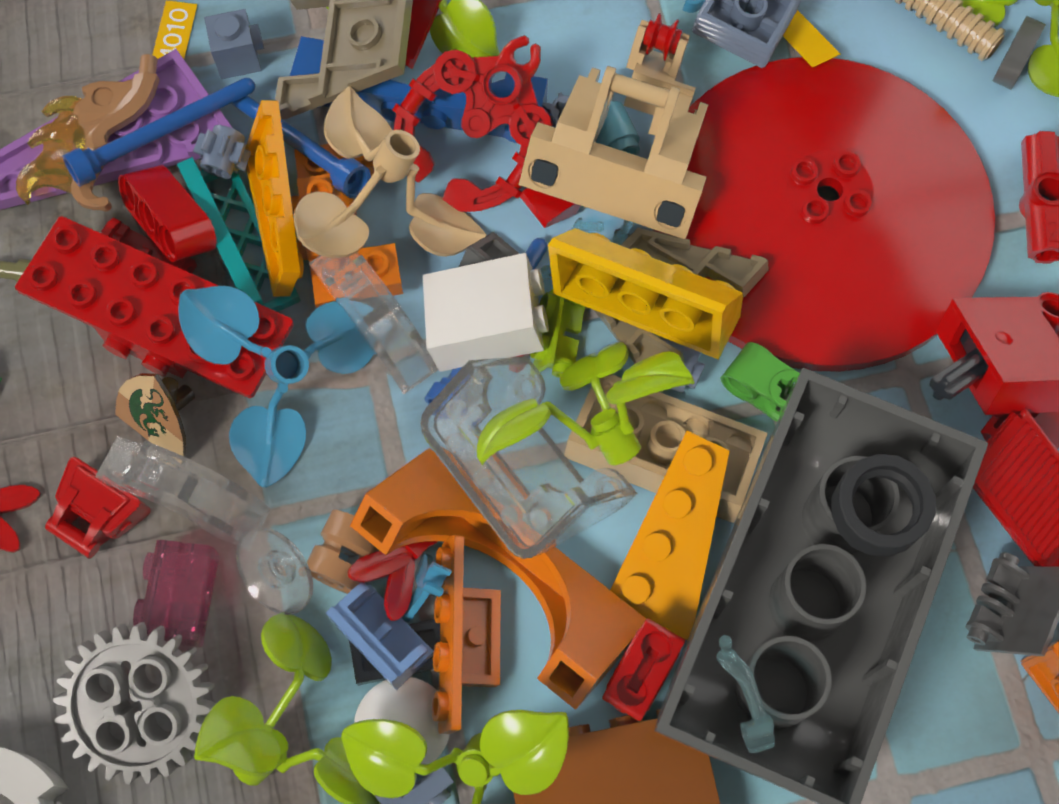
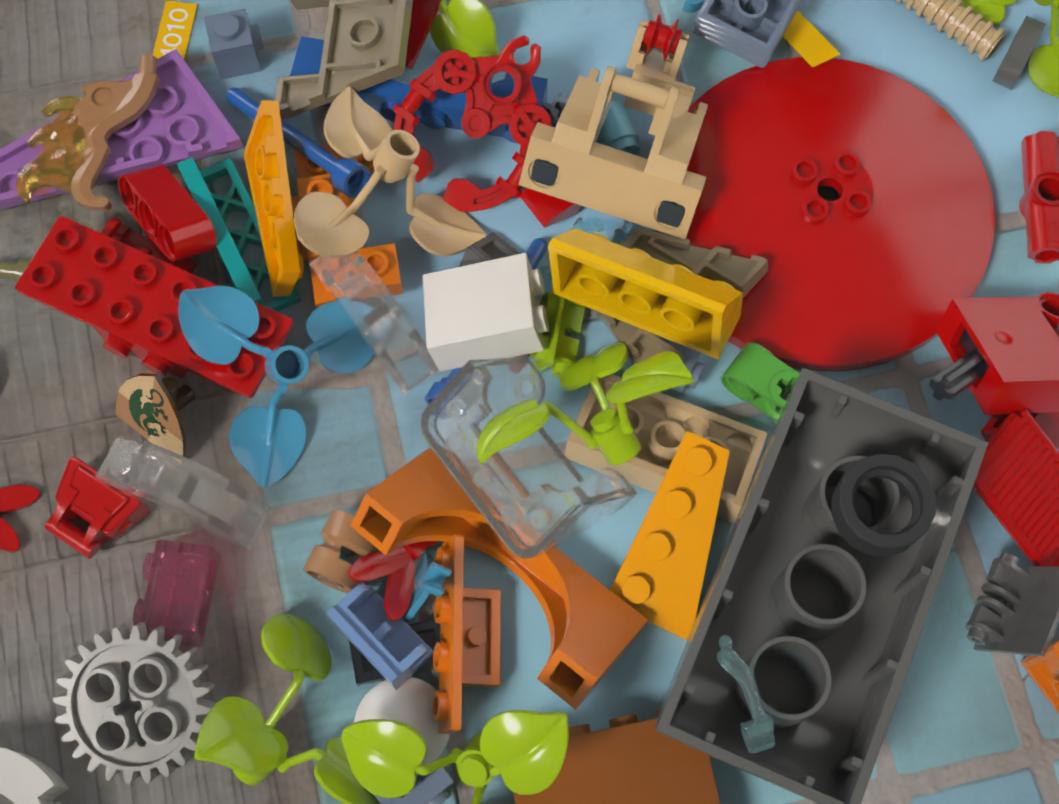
blue piece [62,78,256,187] -> none
sand blue gear [193,125,251,179] -> none
clear dish [236,528,313,615] -> none
red piece [602,618,685,721] -> none

